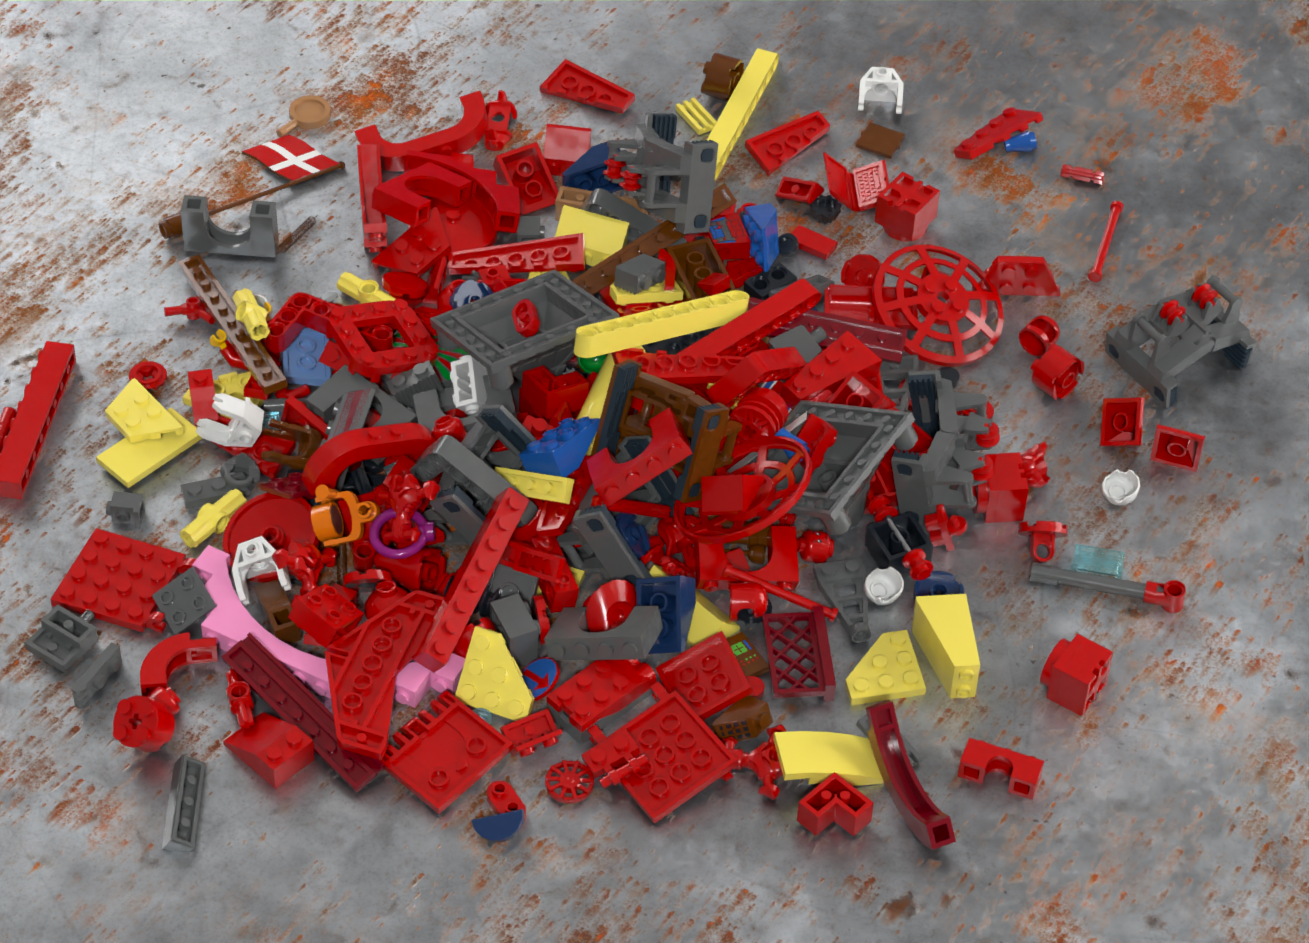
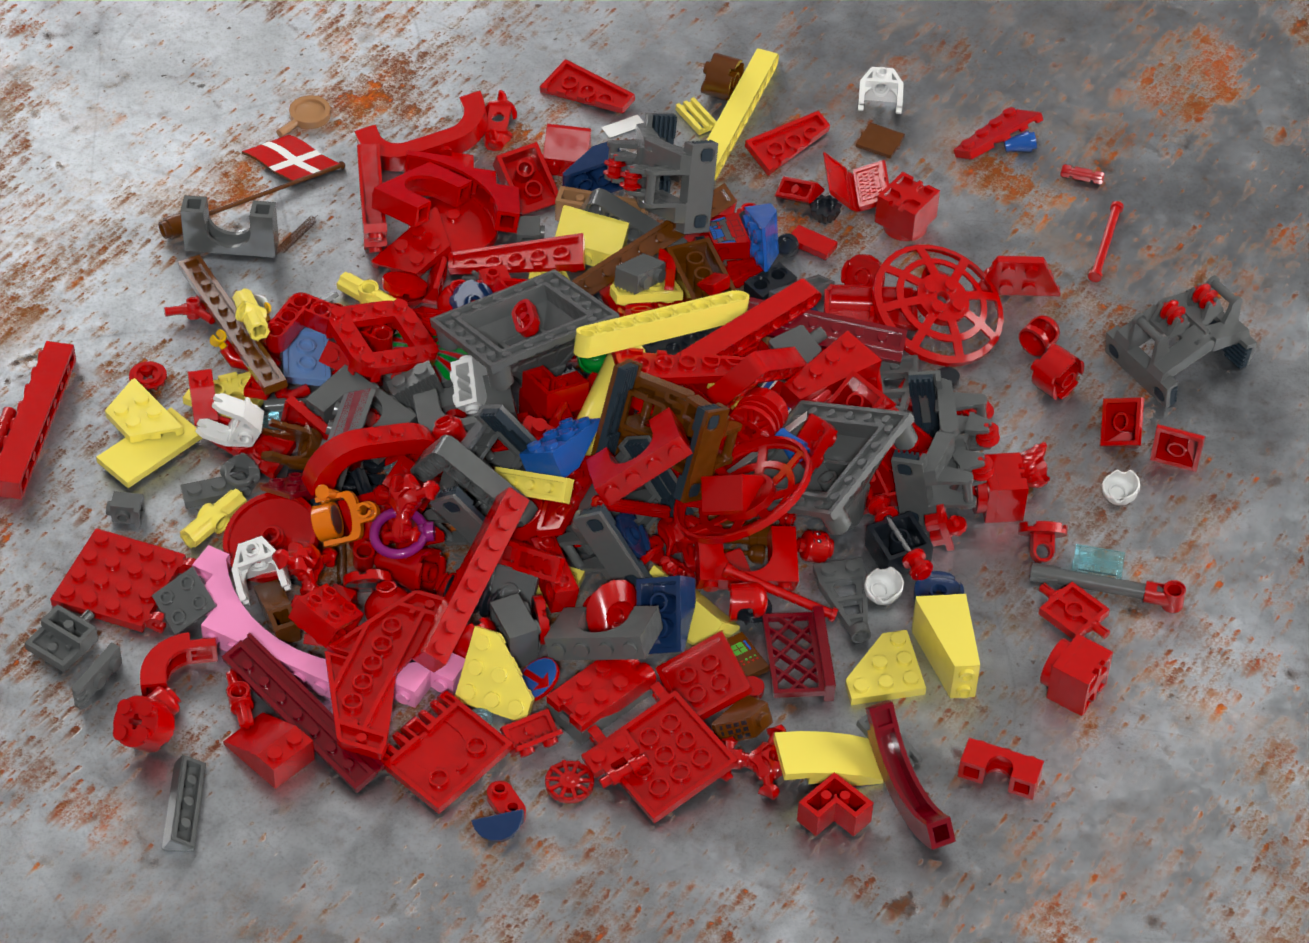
none -> white sticker [601,115,644,138]
none -> red plate [1038,582,1110,639]

